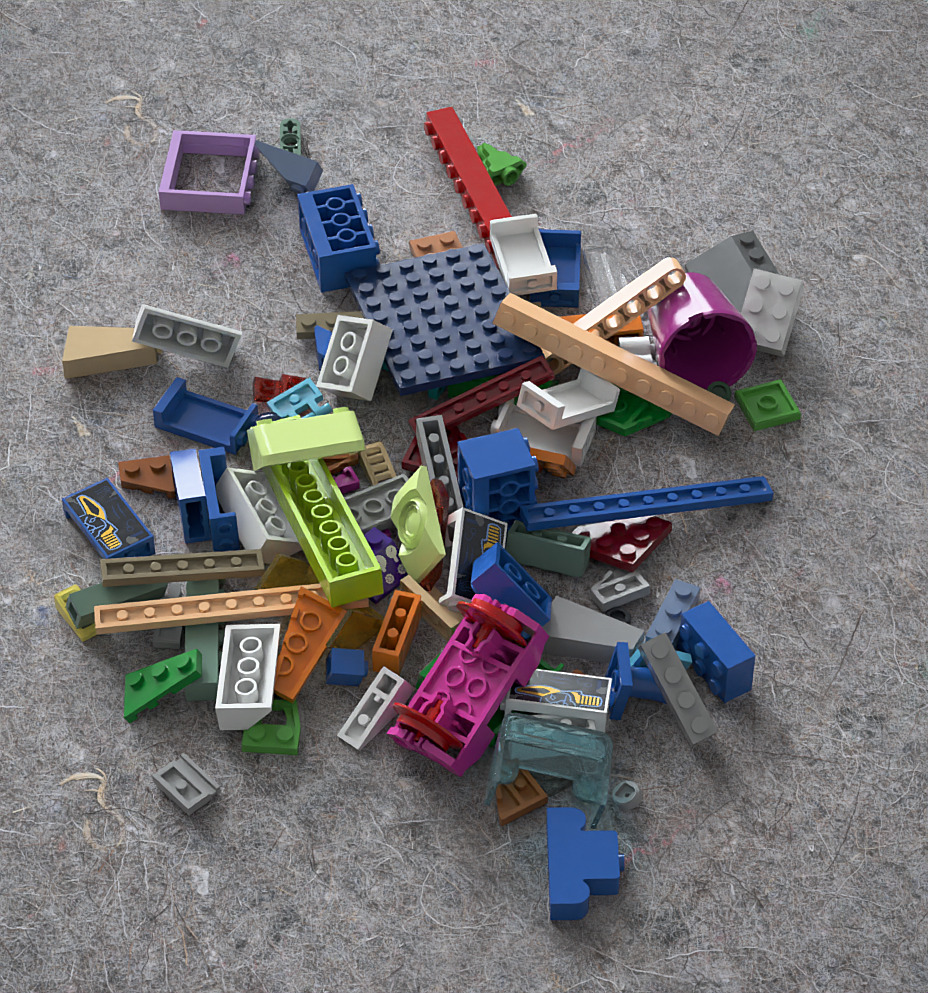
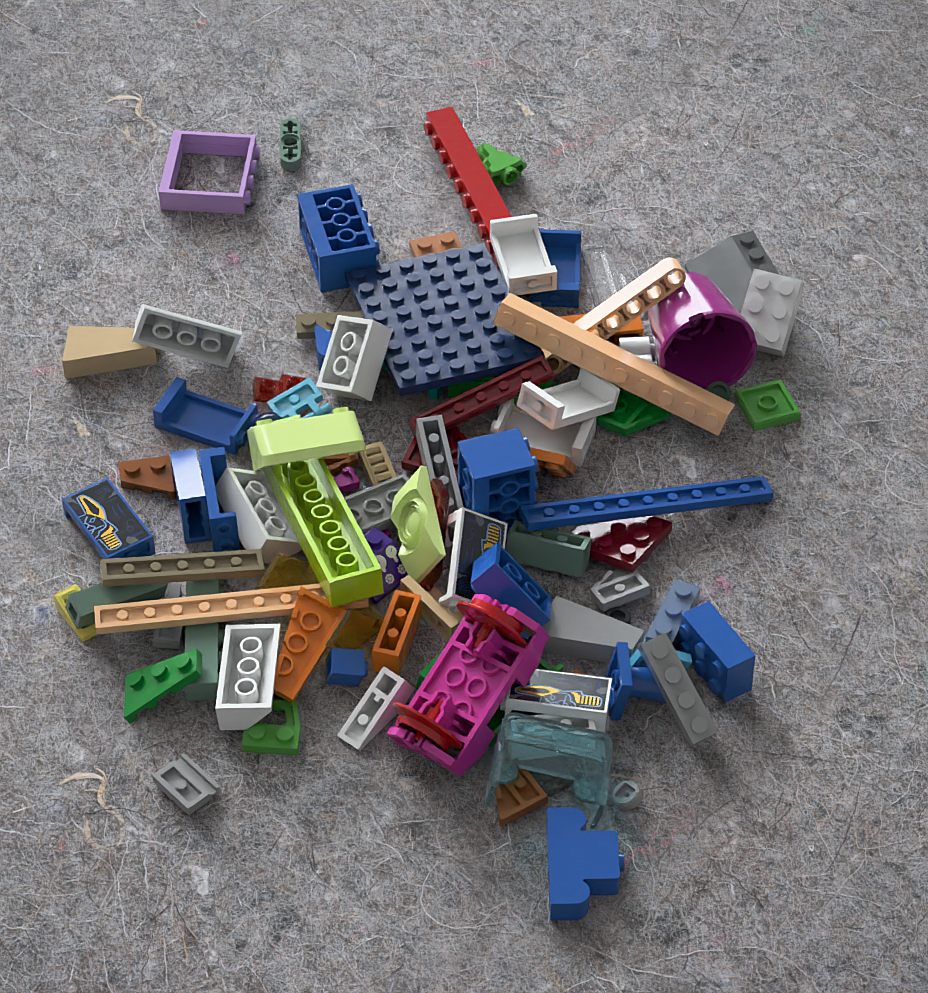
sand blue slope [255,140,323,194] -> none

